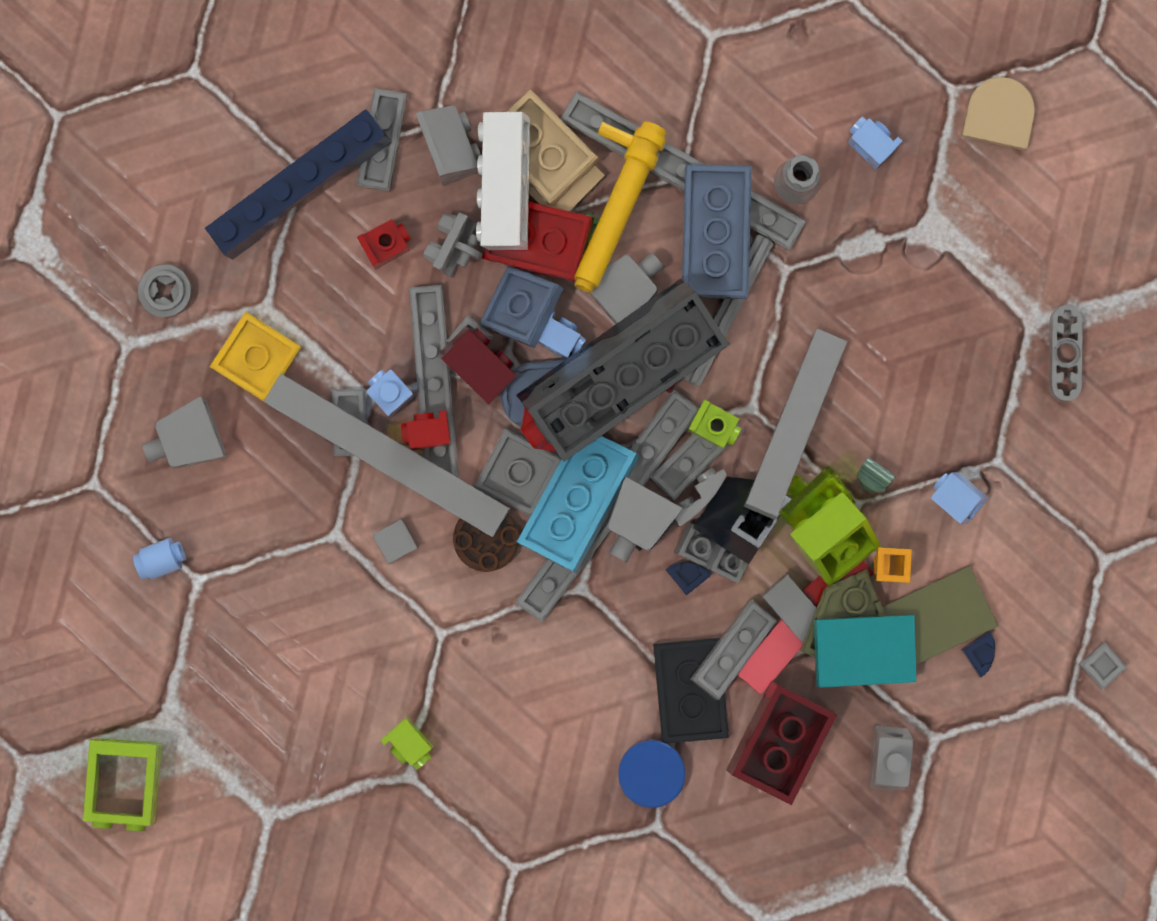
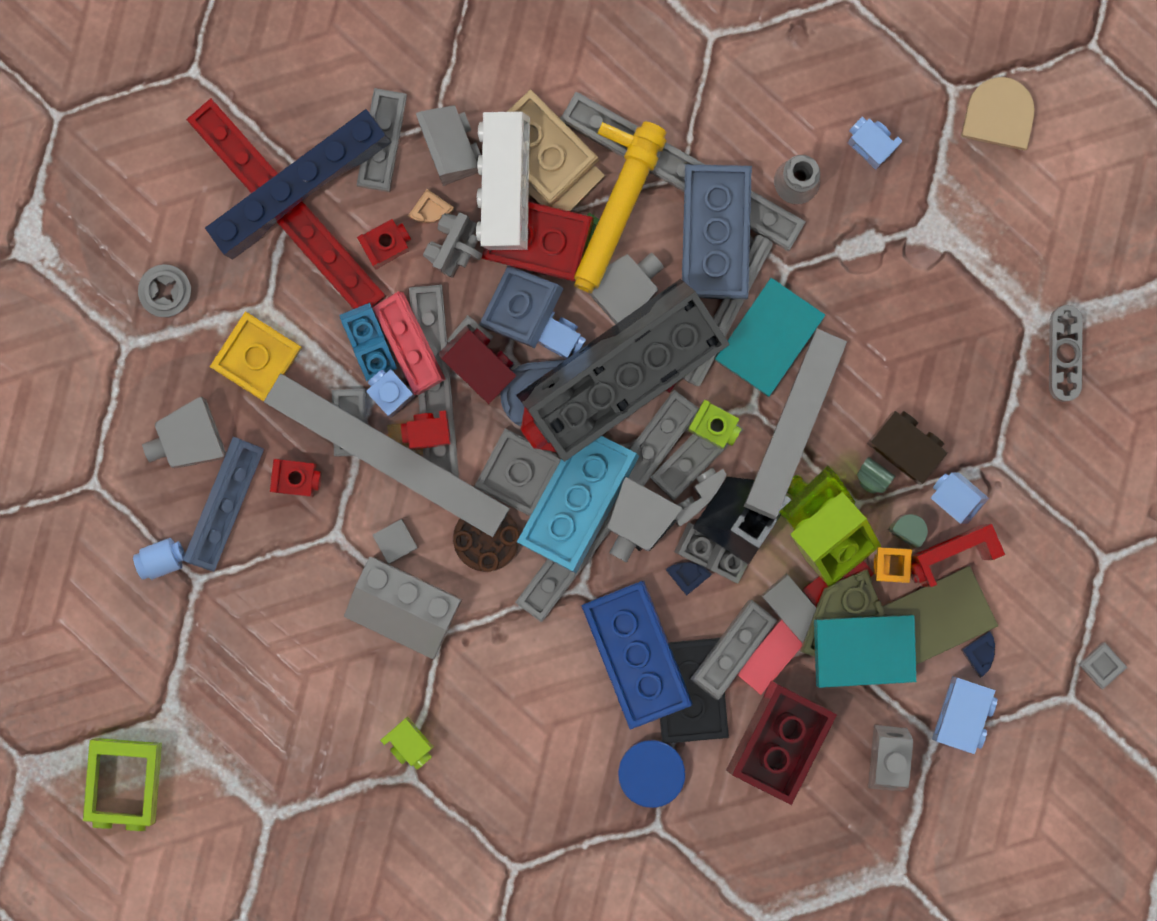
none -> sand blue tile [183,436,264,572]
none -> red tile [186,98,386,309]
none -> red brick [270,459,321,497]
none -> dark azure slope [339,303,397,381]
none -> light grey slope [344,556,462,660]
none -> coral tile [372,291,446,395]
none -> light nougat tile [408,189,454,223]
none -> blue tile [581,581,693,730]
none -> teal tile [714,278,825,397]
none -> dark brown brick [867,411,948,485]
none -> sand green brick [888,514,928,548]
none -> red window [910,524,1006,587]
none -> light blue brick [932,676,998,754]

